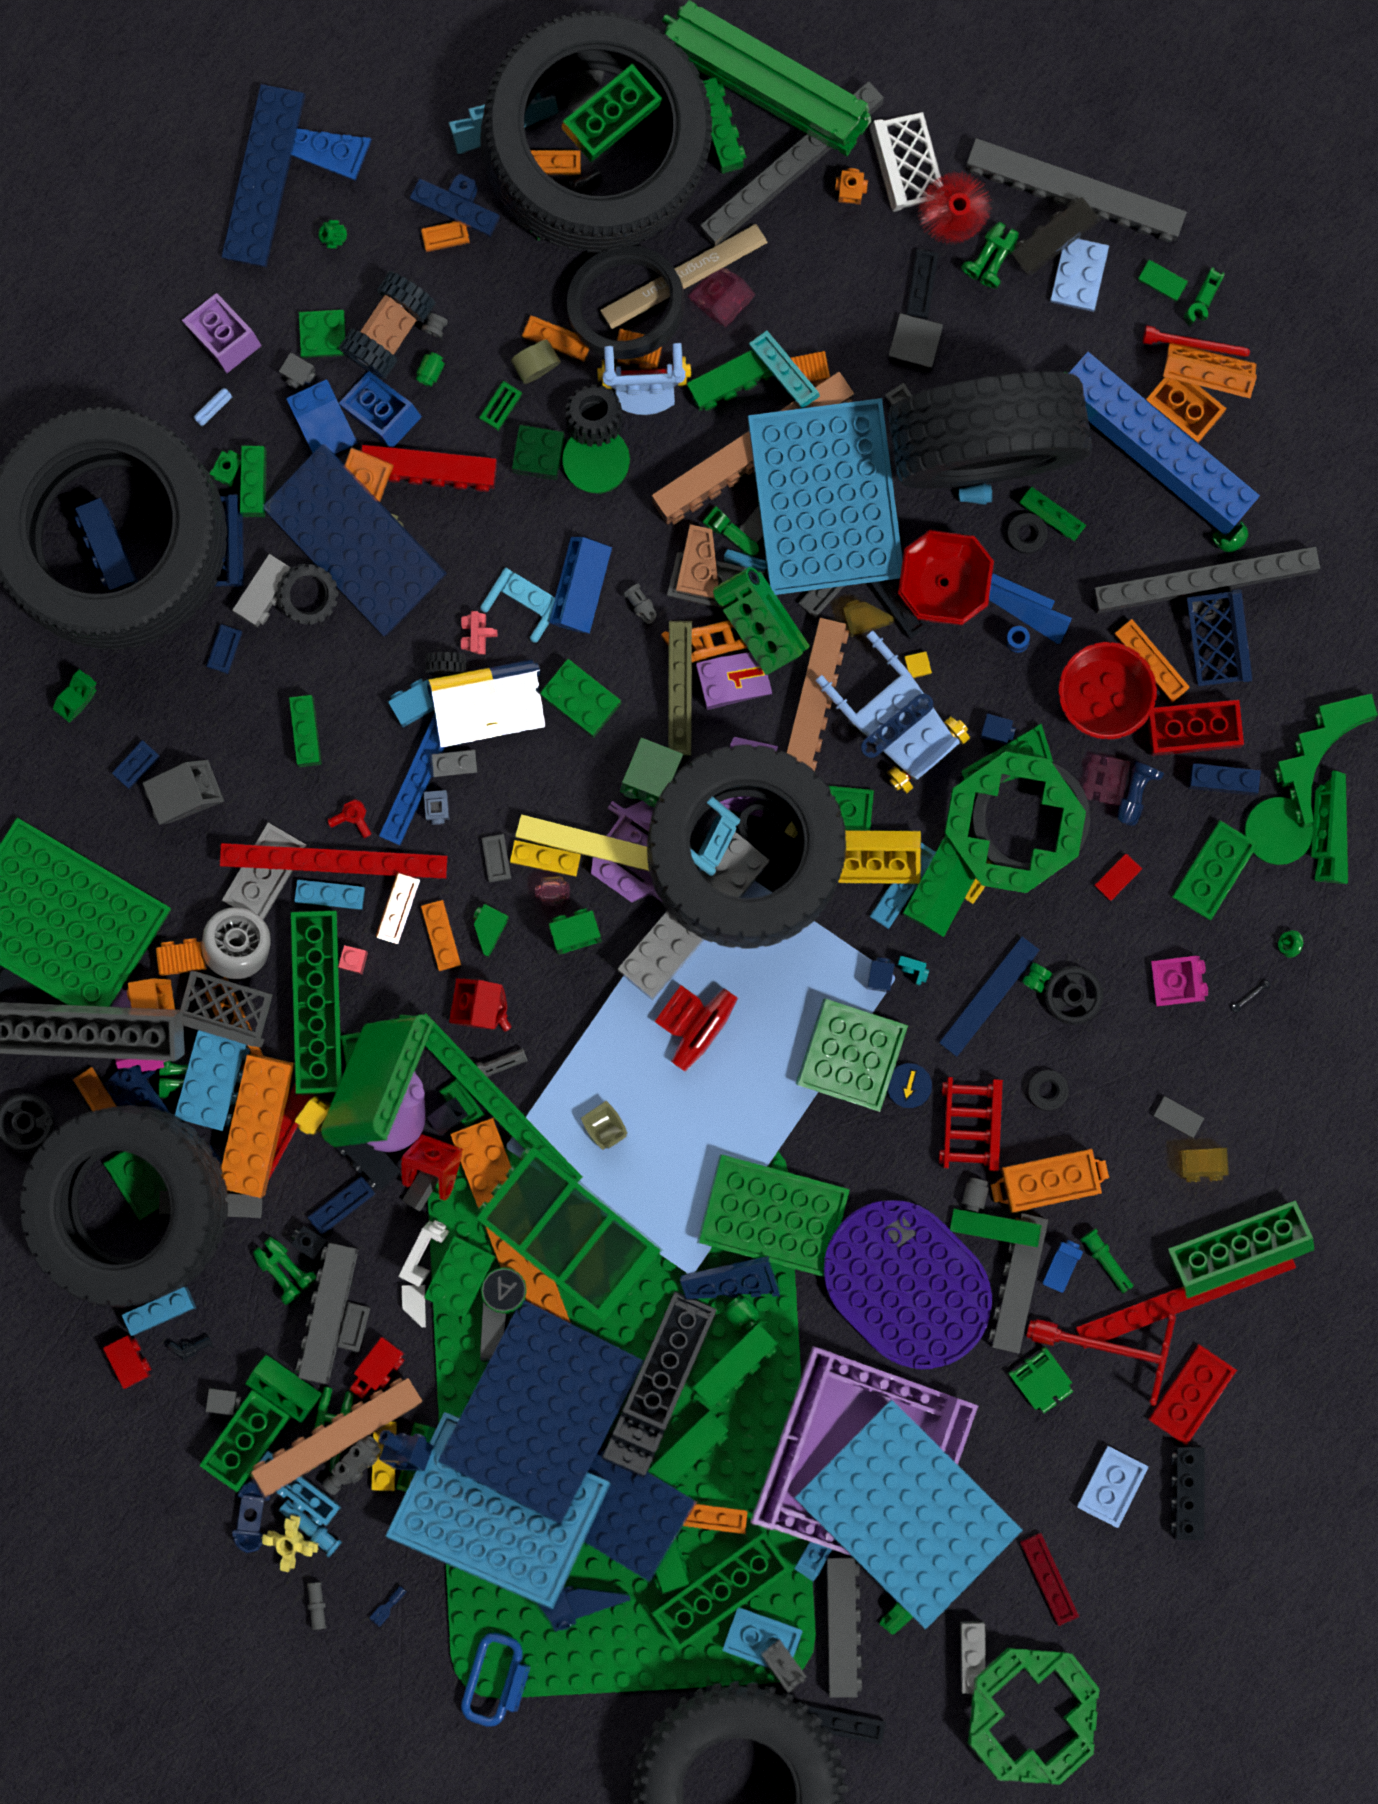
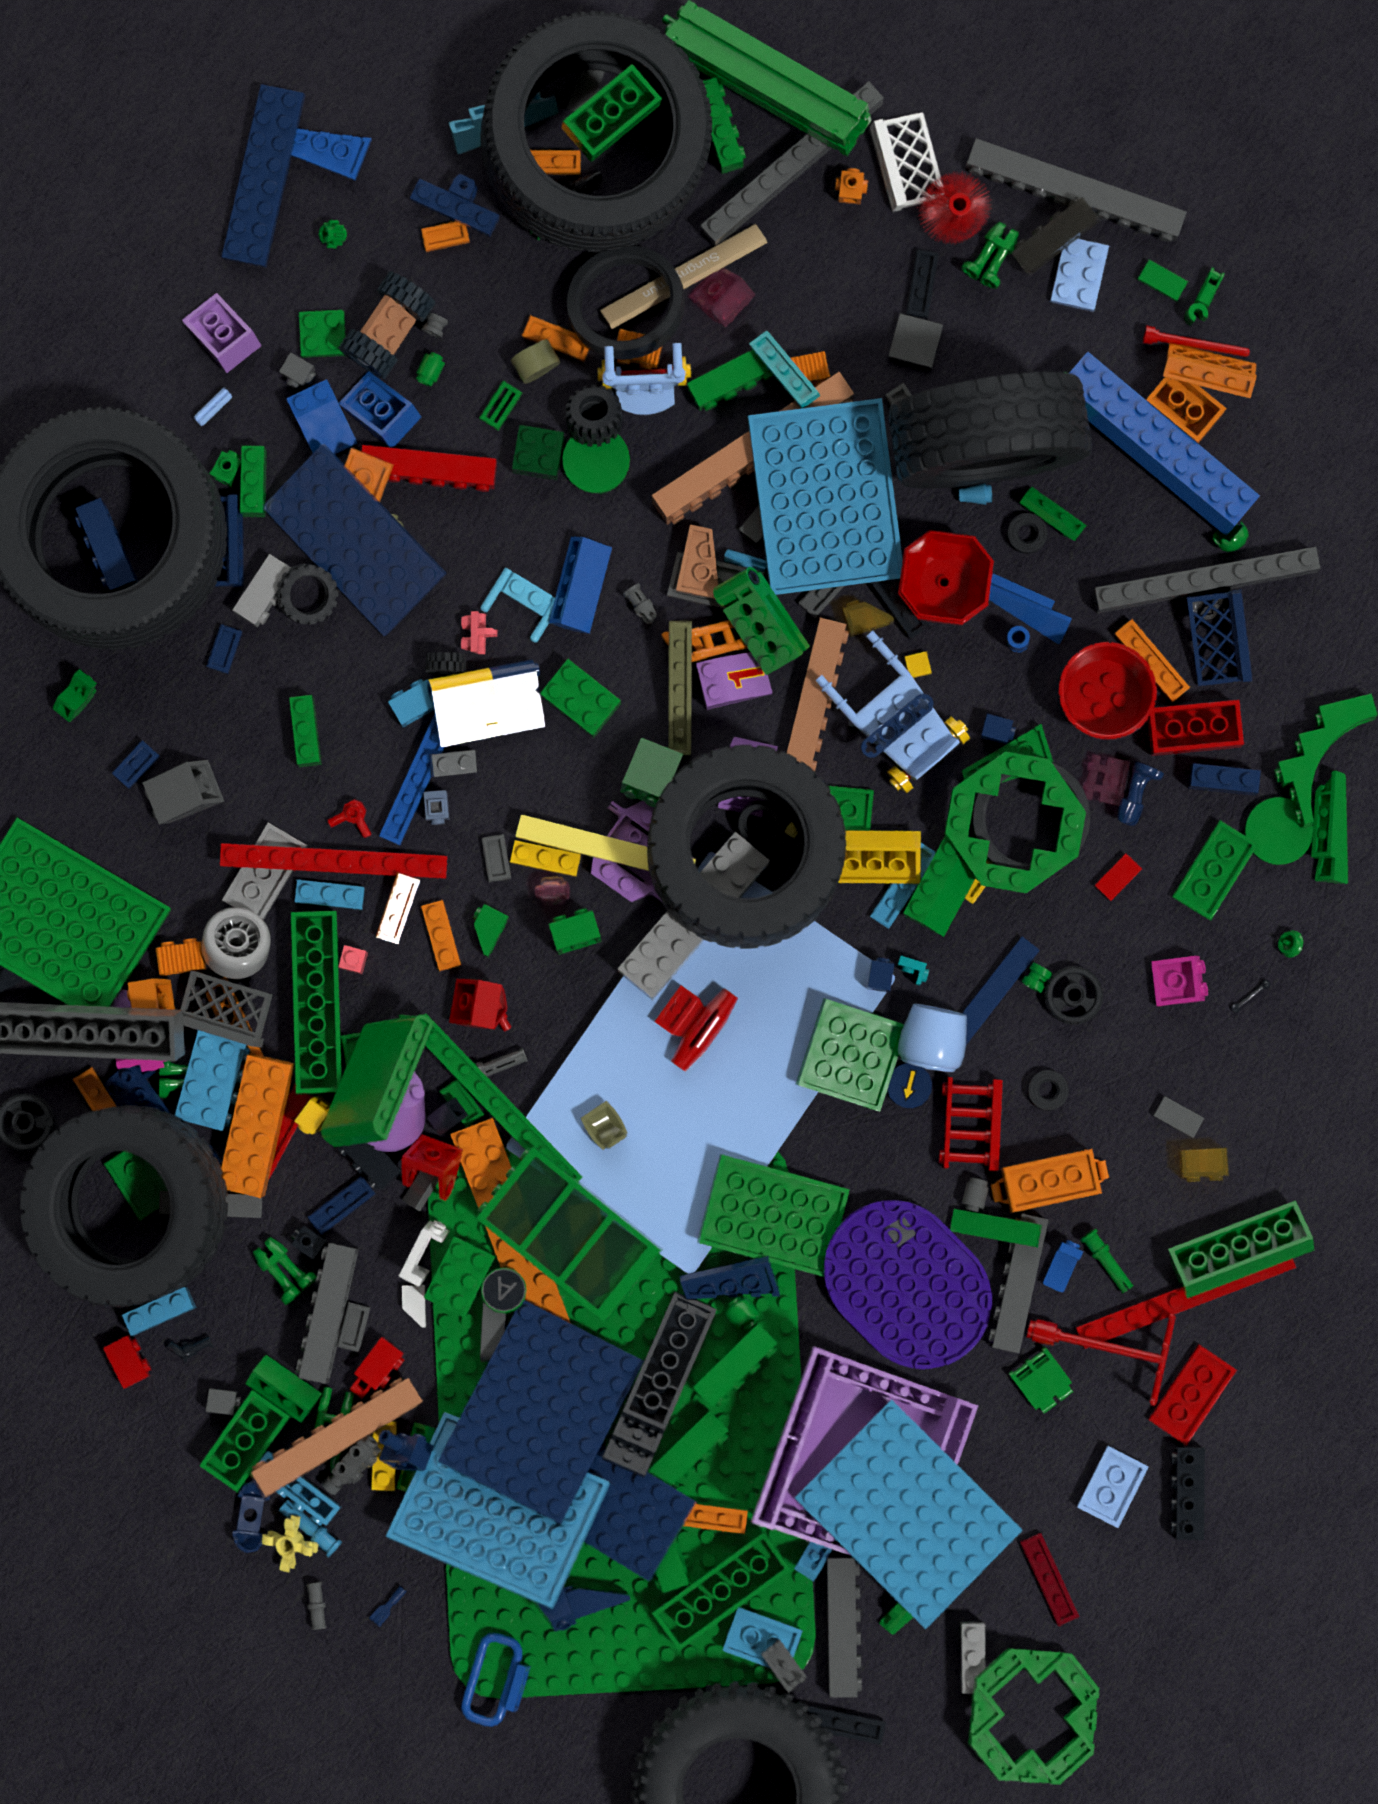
medium azure plate [690,797,740,876] -> none
green piece [703,506,759,557] -> none
none -> light blue piece [898,1004,967,1072]

